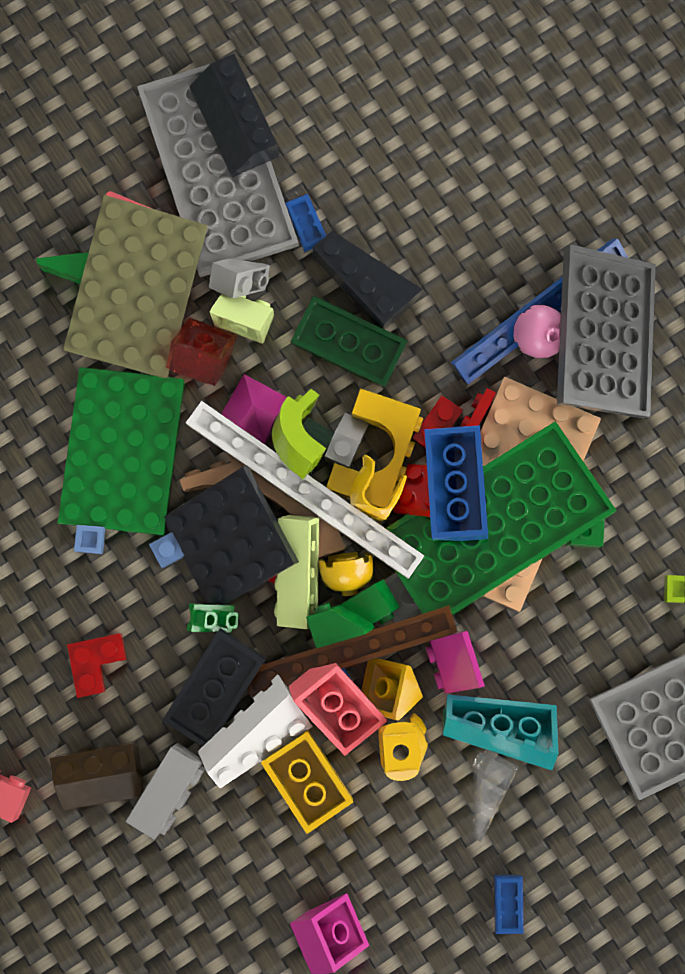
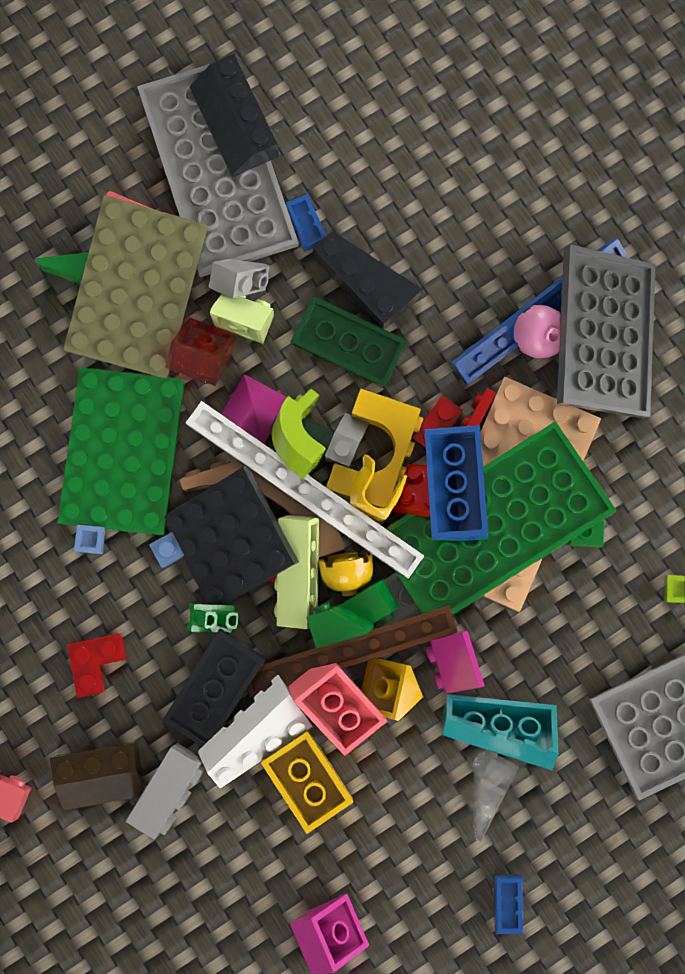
yellow piece [378,713,428,781] -> none

